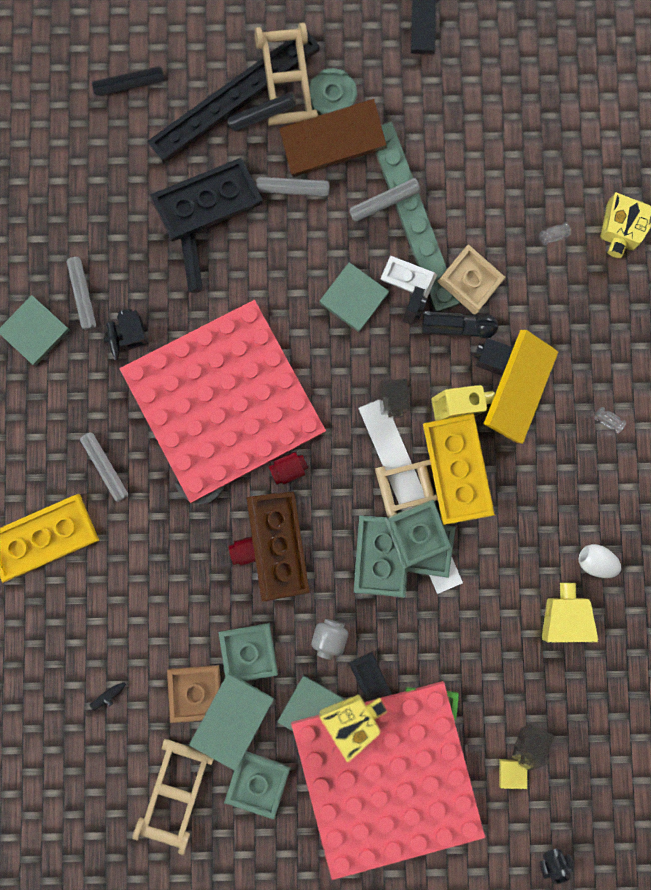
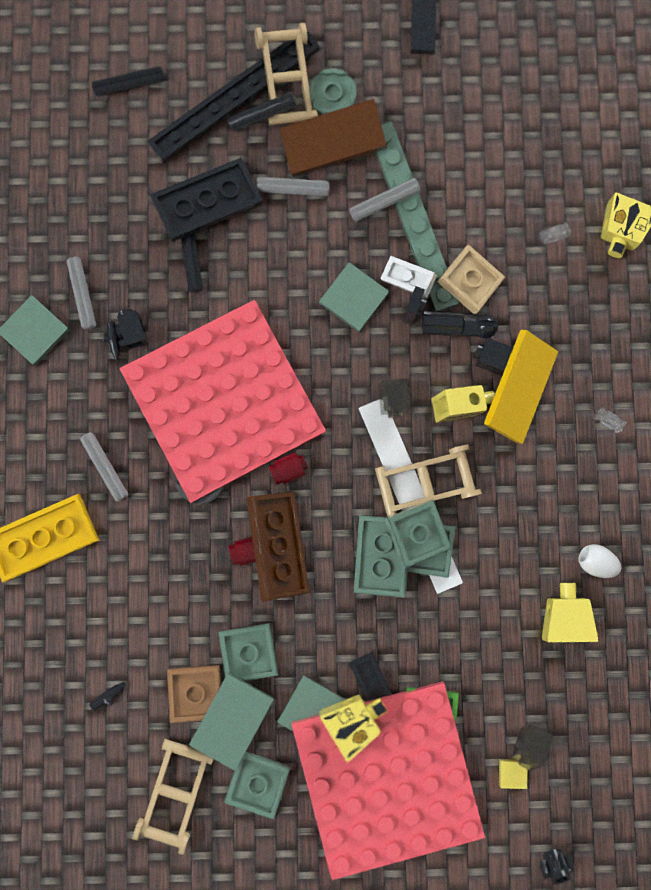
light grey head [311,619,348,660] -> none
yellow tile [423,413,495,525] -> none

